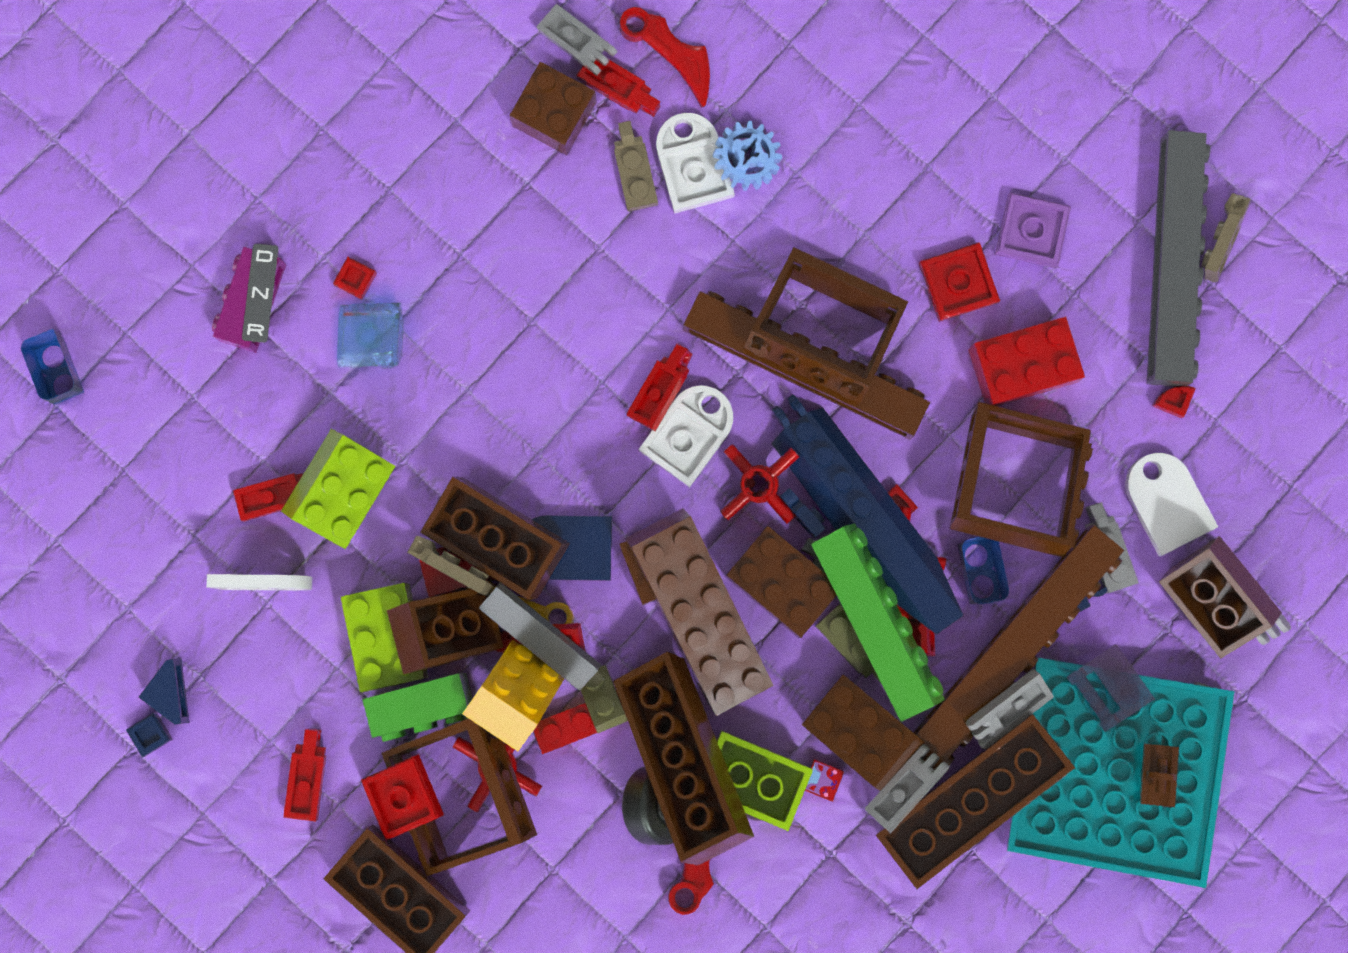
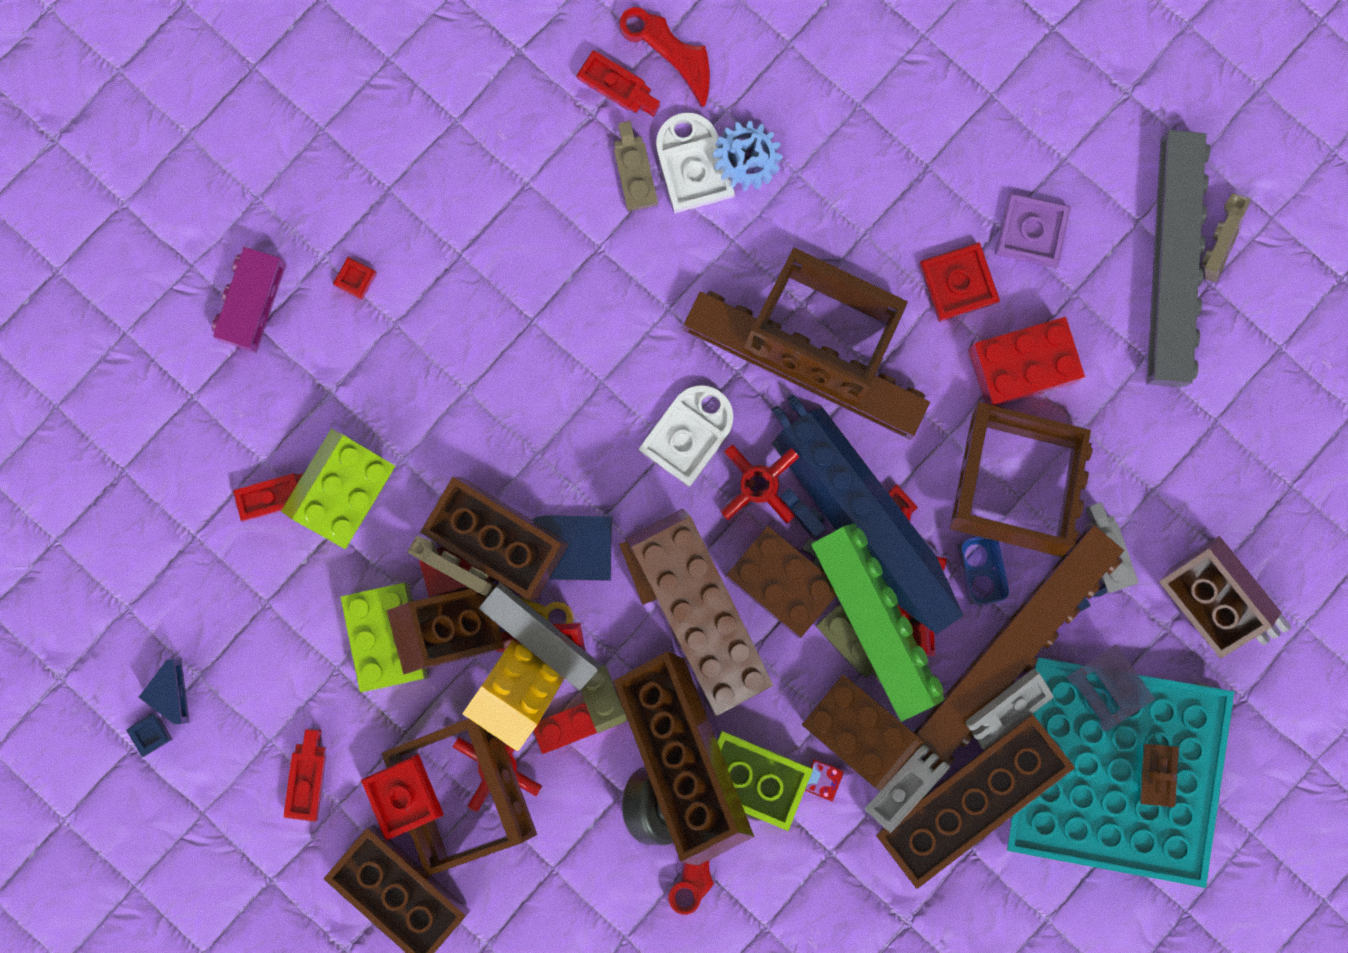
blue piece [21,329,84,405] -> none
white tile [206,574,313,591] -> none
dark grey sticker [242,244,278,343] -> none
clear light blue slope [337,303,404,369] -> none
bright green brick [362,673,473,742] -> none
reddish brown brick [509,62,597,155] -> none
light grey hinge [536,4,618,76] -> none
red hinge [626,344,693,432] -> none
white tile [1125,453,1218,556] -> none
red tile [1152,386,1196,418] -> none

